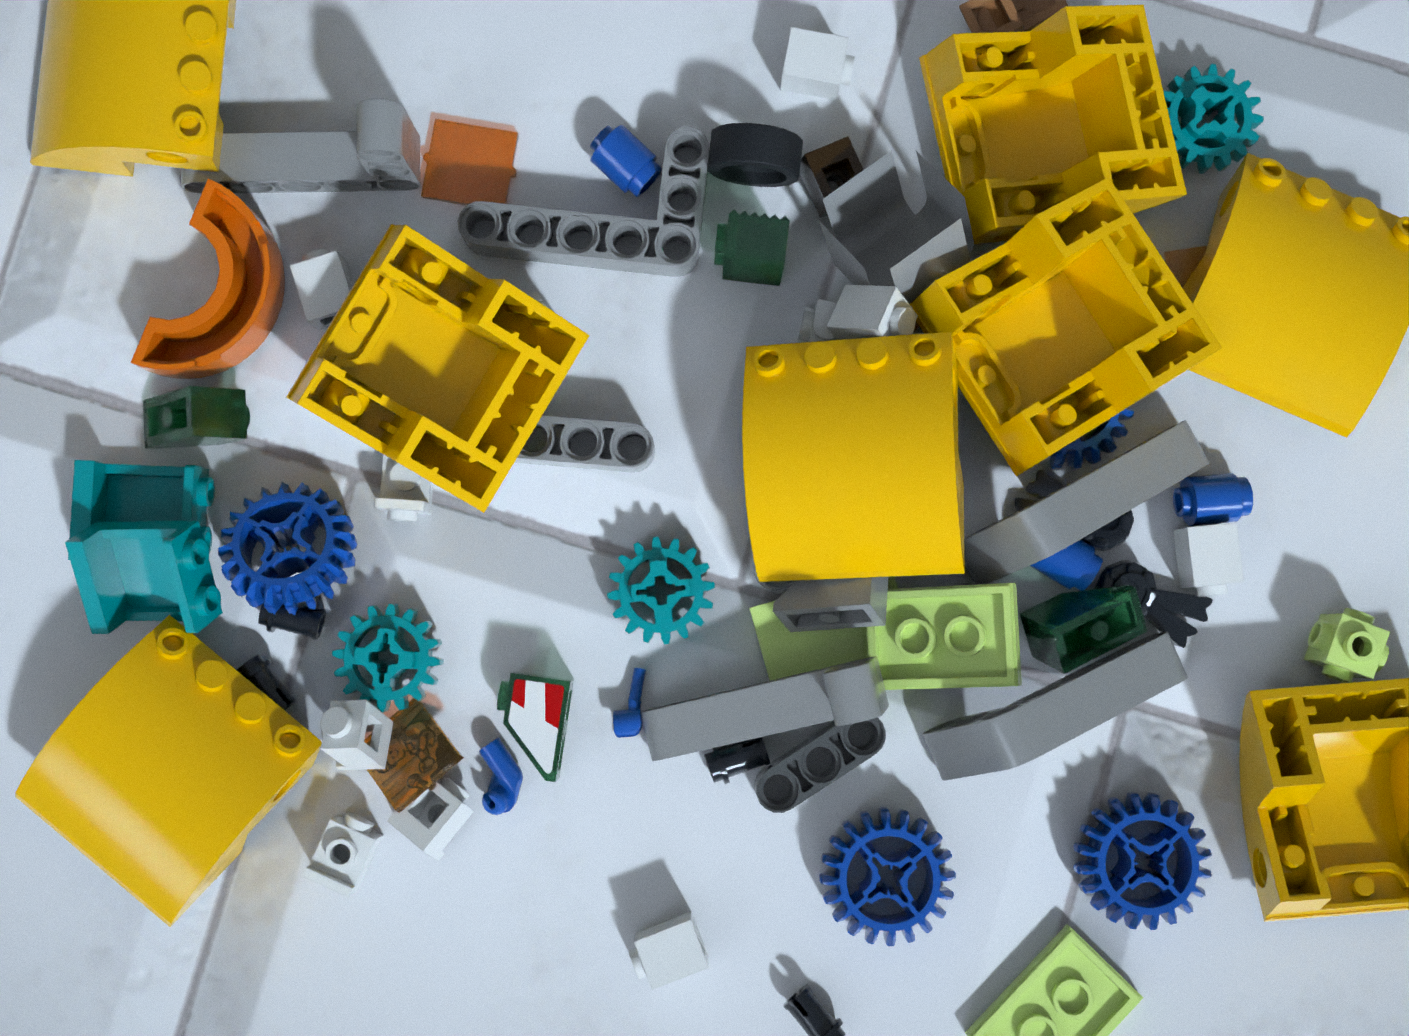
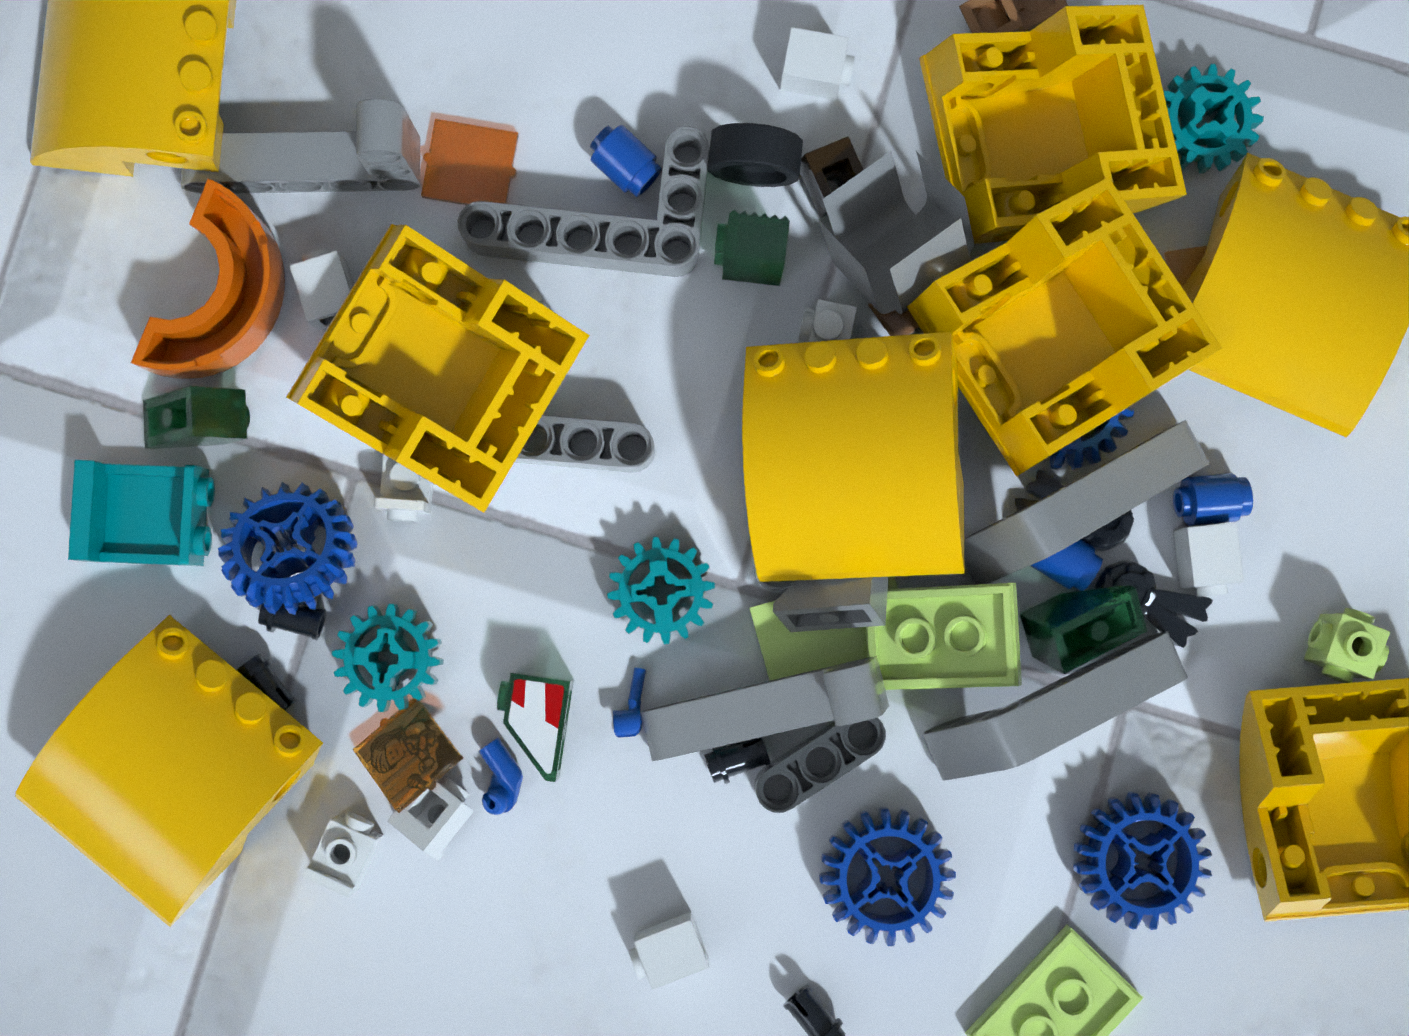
teal panel [65,521,223,634] -> none
white brick [320,700,393,770] -> none
white brick [827,284,918,340] -> none

